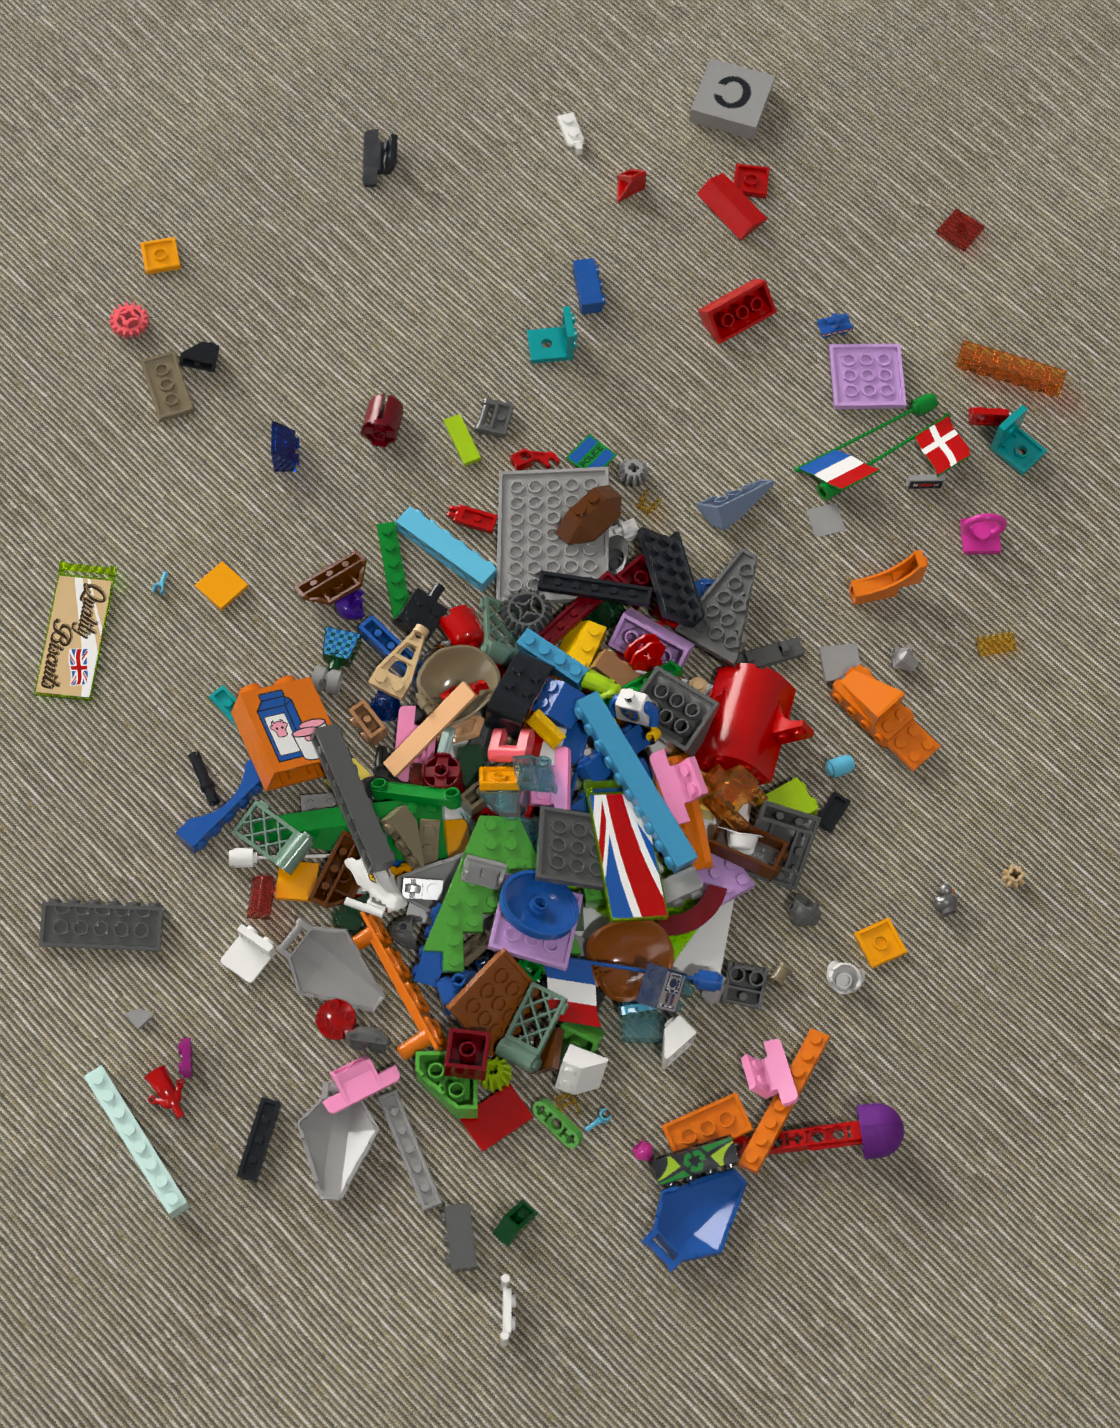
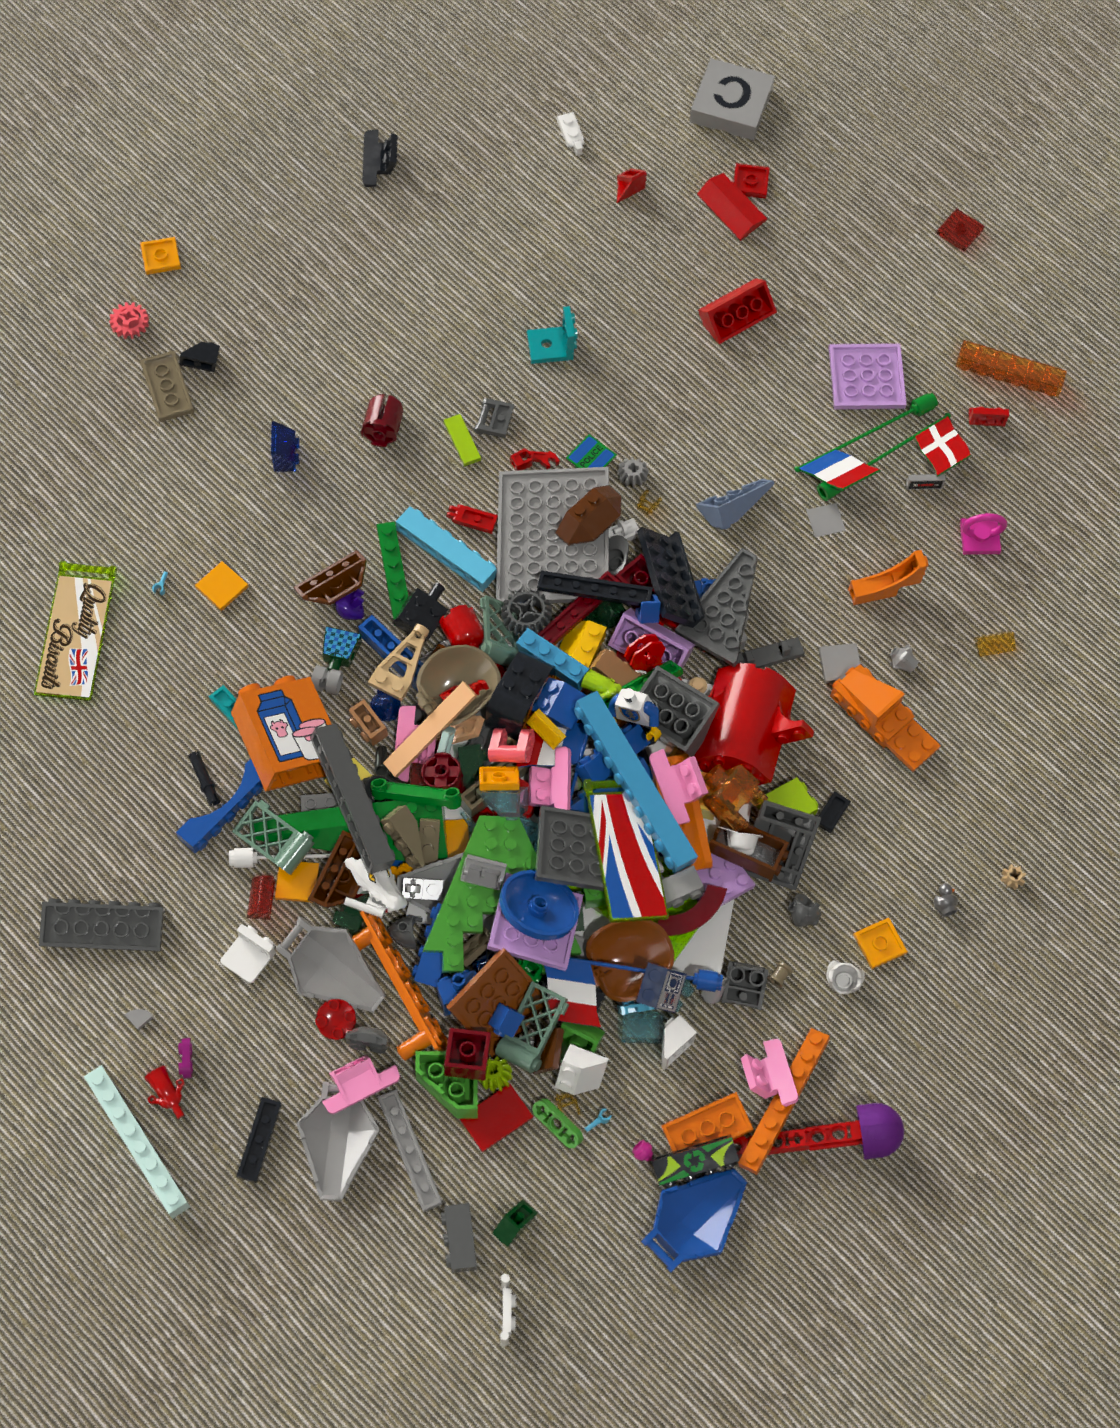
clear light blue slope [513,755,558,794] -> none
blue brick [573,258,605,315] -> none
blue hips [817,313,853,339] -> none
medium azure brick [825,755,855,779] -> none
teal bracket [990,404,1048,476] -> none
none -> blue brick [488,1002,524,1038]
none -> blue panel [635,594,661,624]

